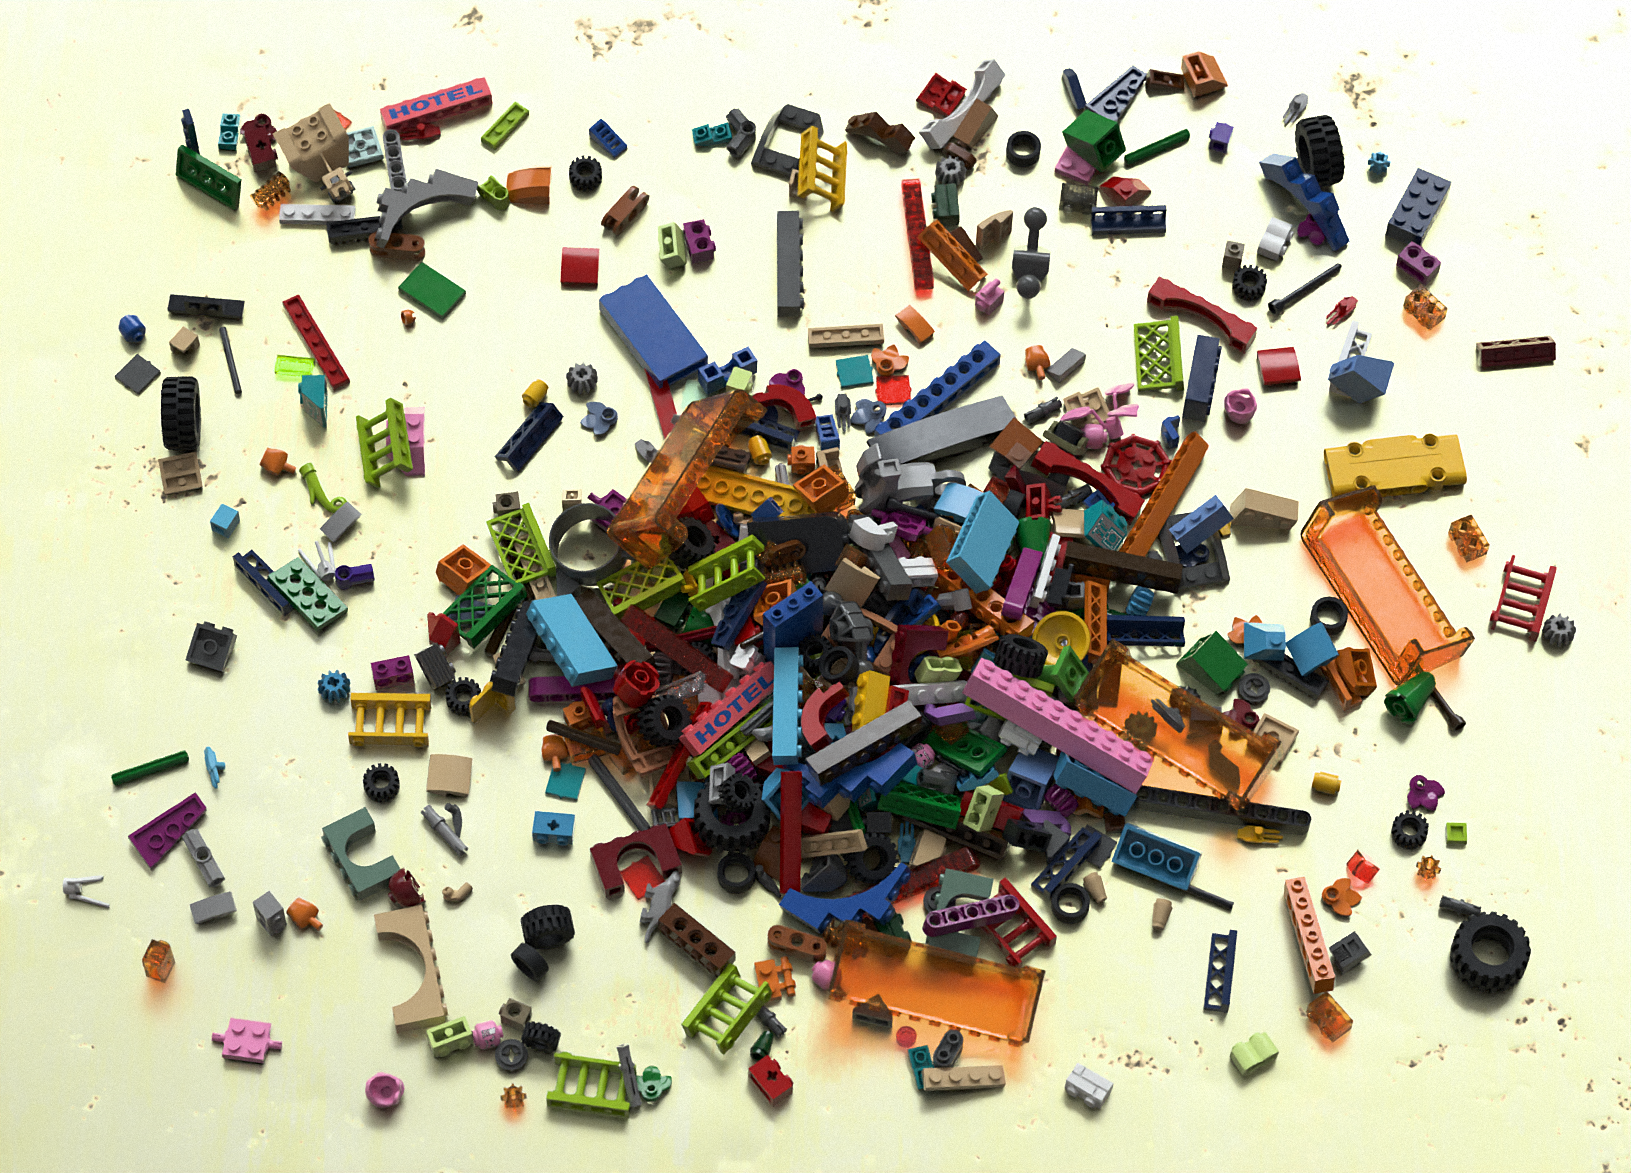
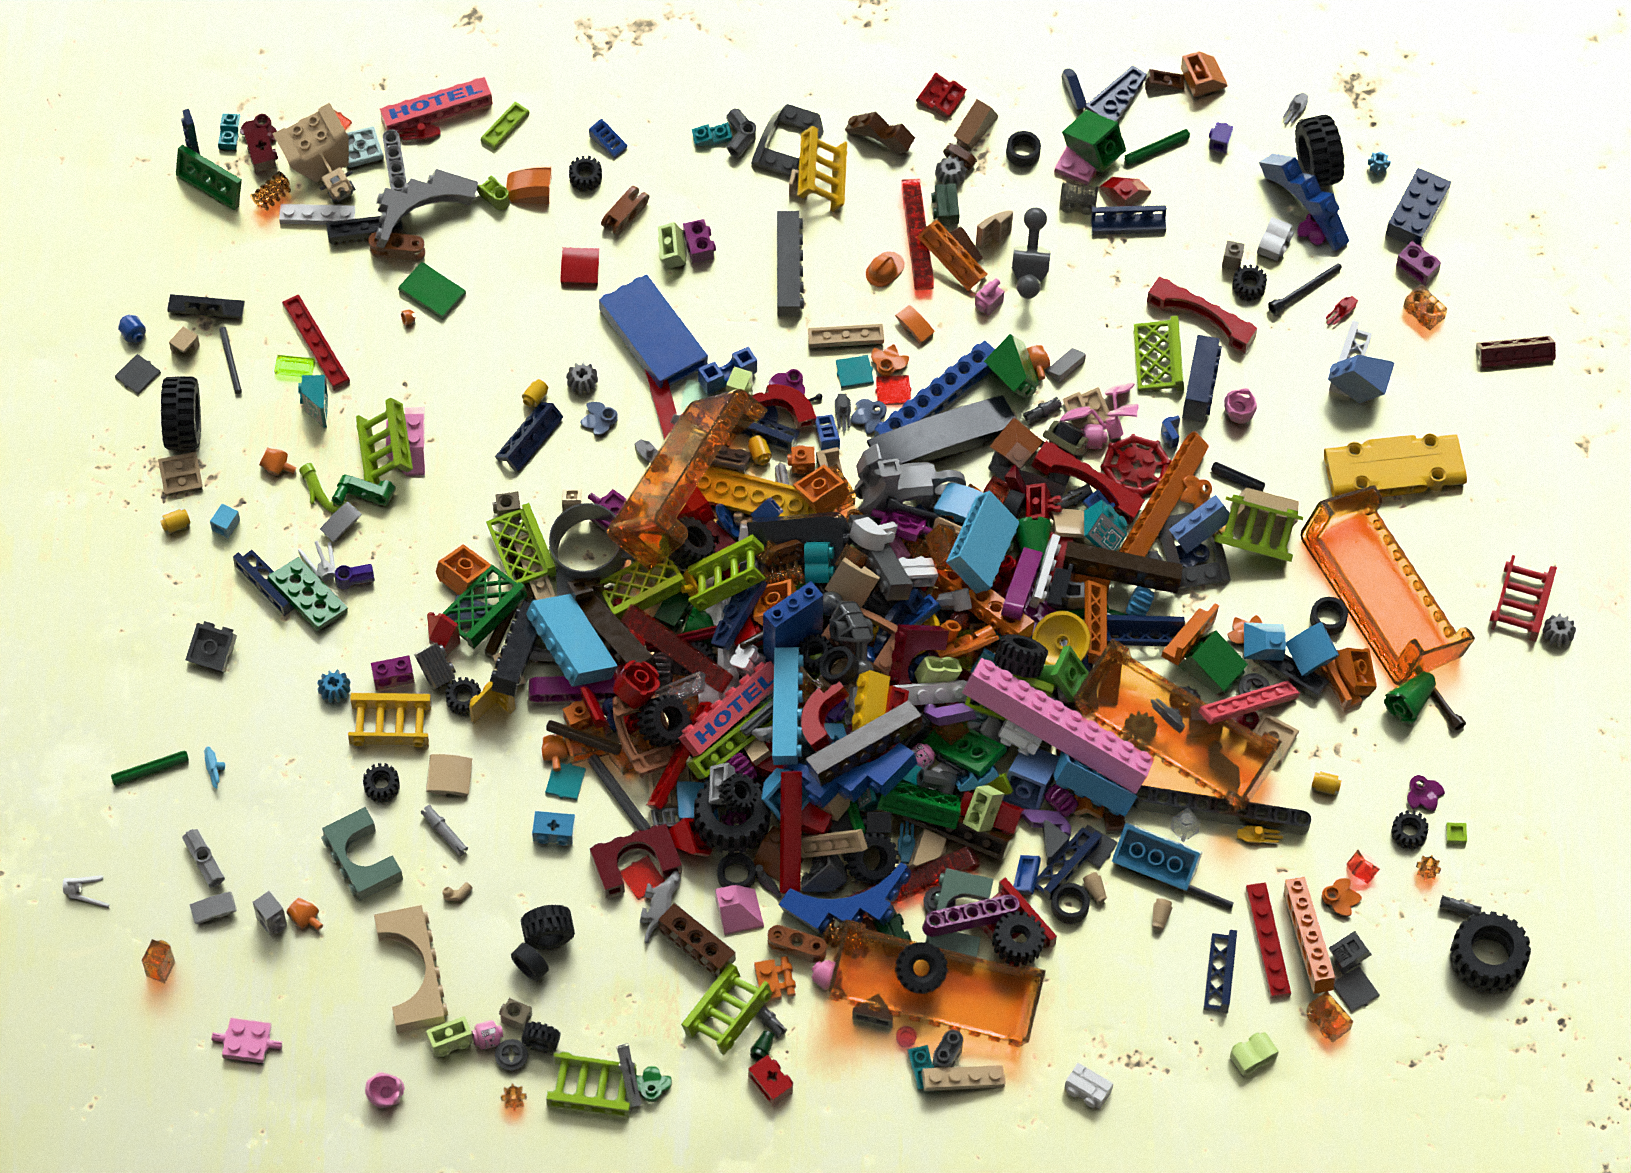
magenta wing [128,792,207,870] -> none
dark red cylinder [388,866,426,908] -> none
dark grey bar [445,803,462,838] -> none
white arch [918,59,1006,149] -> none
black brick [1002,818,1053,853] -> none
red slope [1256,346,1301,385] -> none
clear orange brick [1448,514,1490,562] -> none
none -> yellow brick [160,509,191,534]
none -> green beam [331,474,396,506]
none -> dark brown plate [567,577,605,601]
none -> bright pink slope [715,885,764,935]
none -> teal brick [804,542,835,583]
none -> orange piece [865,251,905,287]
none -> black tyre [895,942,948,994]
none -> green slope [984,334,1039,398]
none -> black tyre [992,911,1046,966]
none -> blue tile [1013,855,1041,895]
none -> orange fence [1161,603,1220,665]
none -> clear brick [1170,808,1201,843]
none -> orange plate [1180,475,1212,510]
none -> coral tile [1198,681,1300,725]
none -> black axle [1211,461,1266,492]
none -> lime fence [1214,494,1304,562]
none -> red plate [1246,882,1291,999]
none -> dark grey piece [1334,966,1380,1012]

